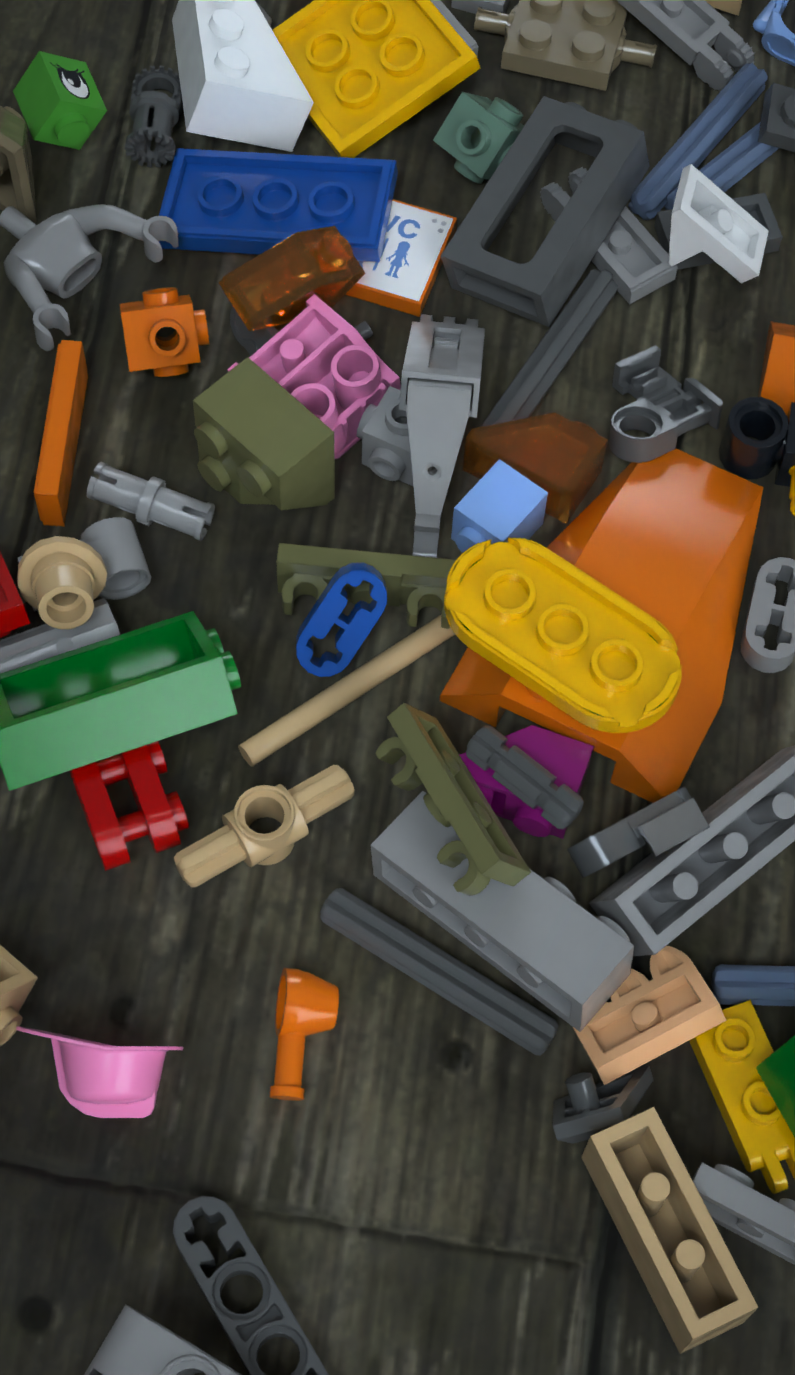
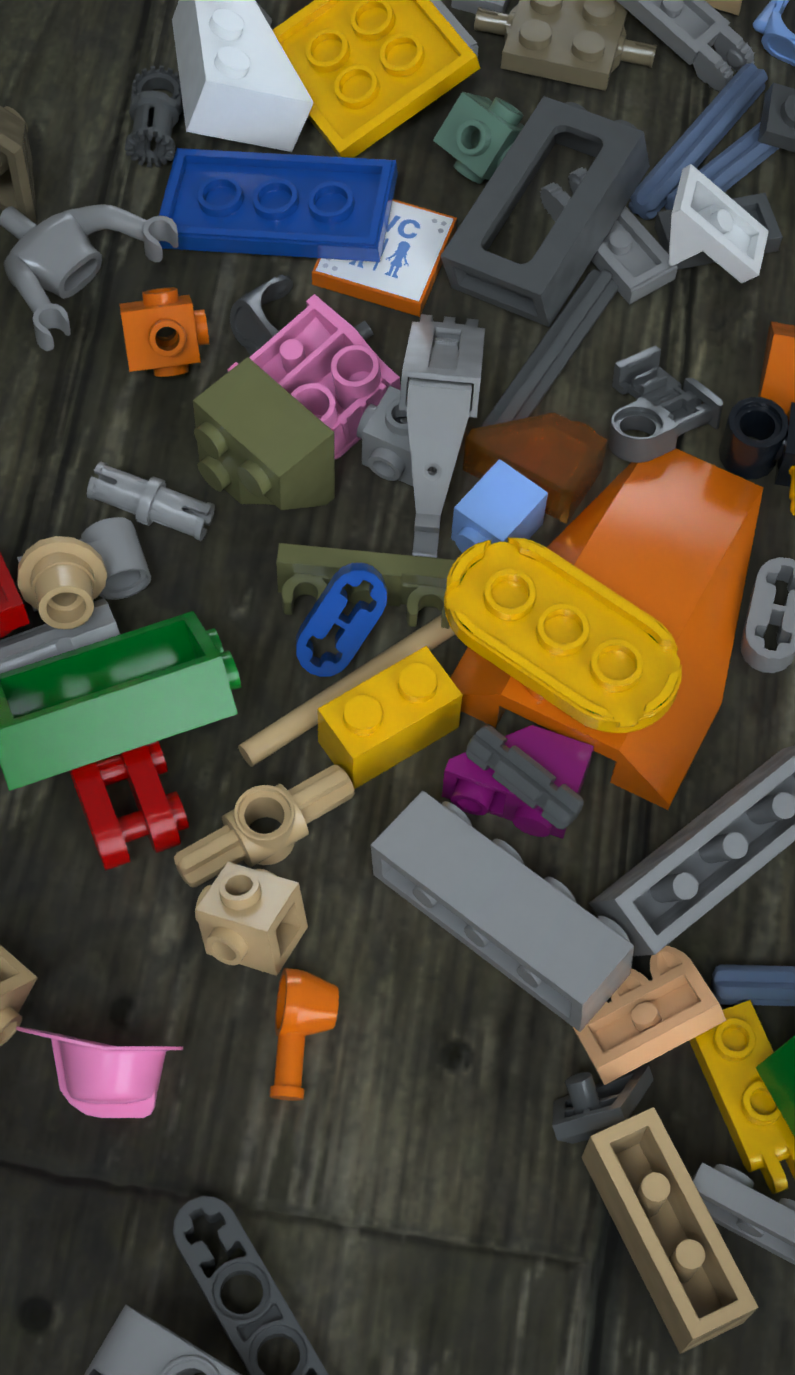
bright green brick [13,51,107,150] -> none
orange tile [34,340,88,527] -> none
clear orange slope [218,226,366,331] -> none
dark grey axle [320,888,559,1056] -> none
olive plate [375,703,531,896] -> none
dark grey piece [567,786,710,878] -> none
none -> tan brick [195,862,308,976]
none -> yellow brick [317,646,463,789]

